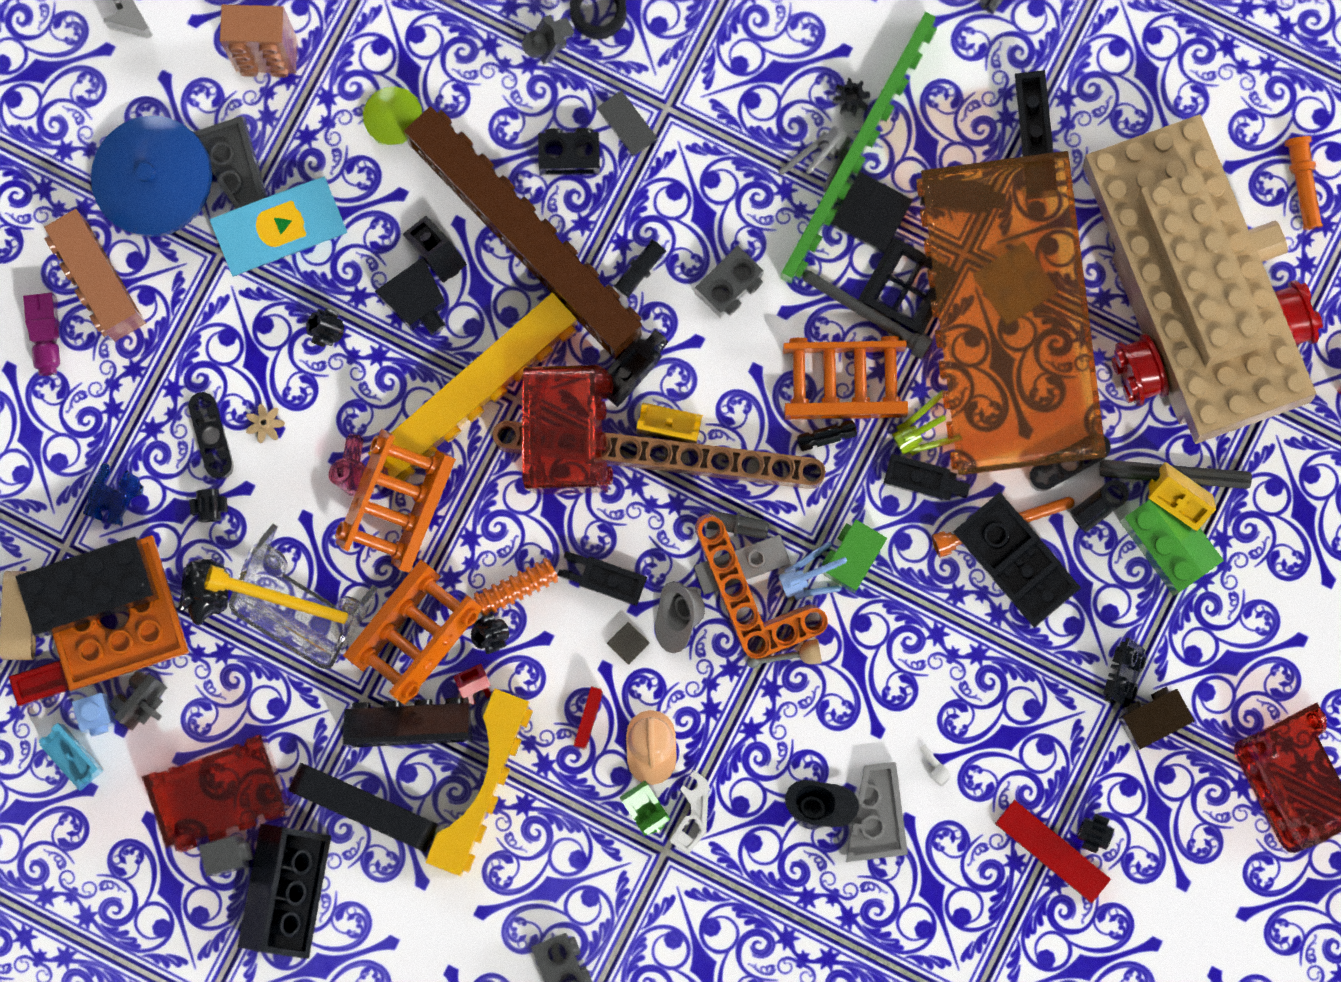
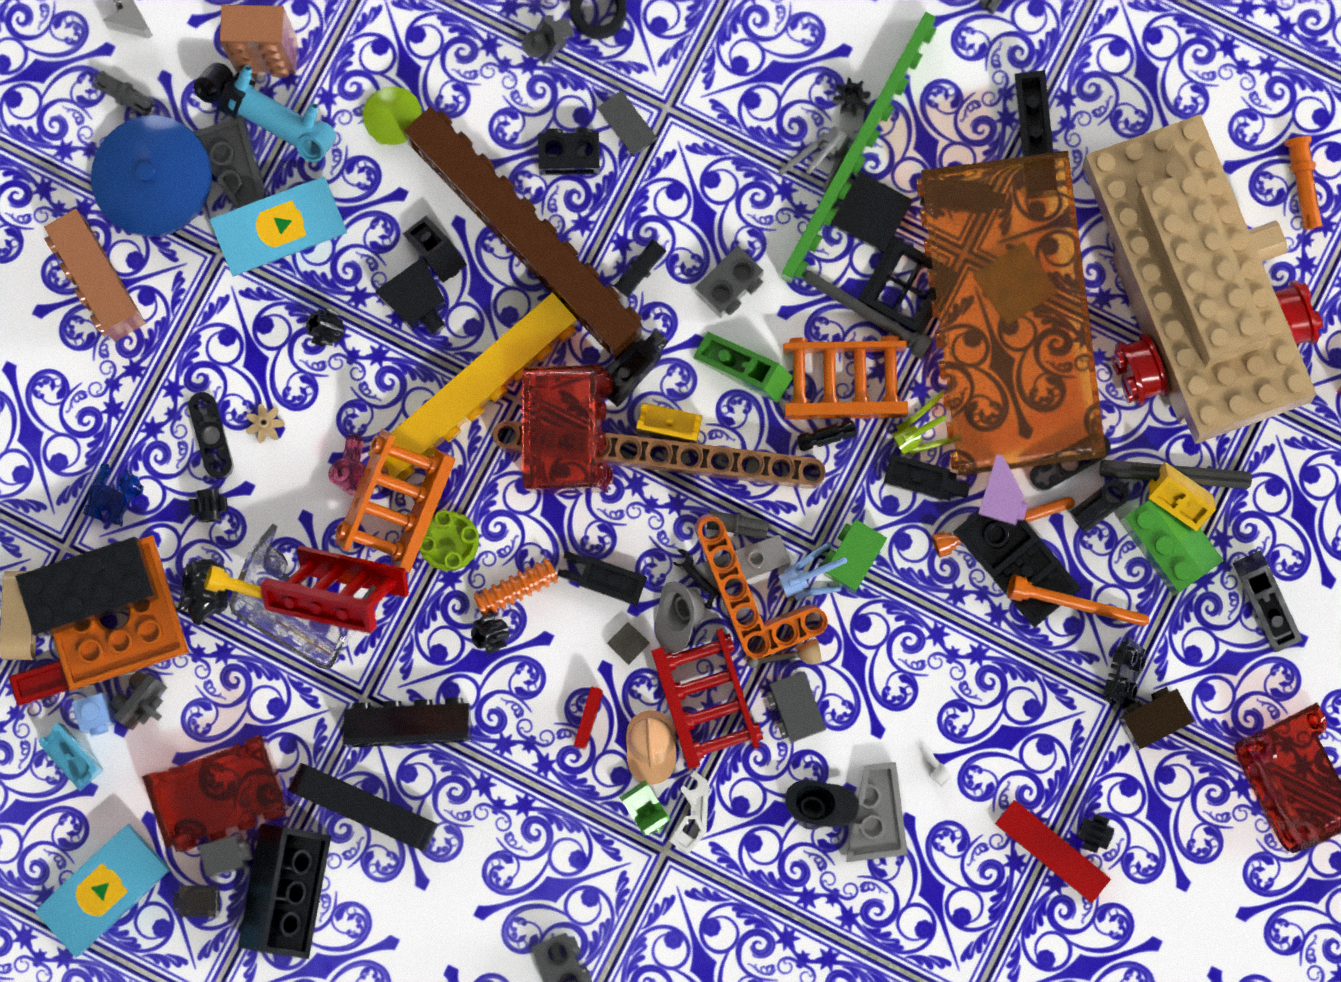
magenta piece [23,292,61,376] -> none
orange fence [343,559,483,705] -> none
yellow arch [425,688,533,877] -> none
red tile [453,663,491,705] -> none
none -> medium azure slope [35,823,170,958]
none -> dark grey pin [93,71,155,116]
none -> clear smoke brick [173,885,221,917]
none -> medium azure piece [194,62,337,162]
none -> red fence [260,546,409,634]
none -> lime dish [419,510,479,571]
none -> red fence [651,628,763,770]
none -> black piece [673,549,720,610]
none -> bright green slope [693,332,793,403]
none -> dark grey brick [766,671,826,744]
none -> lavender slope [979,454,1028,526]
none -> orange piece [1007,575,1149,626]
none -> black slope [1232,550,1303,653]

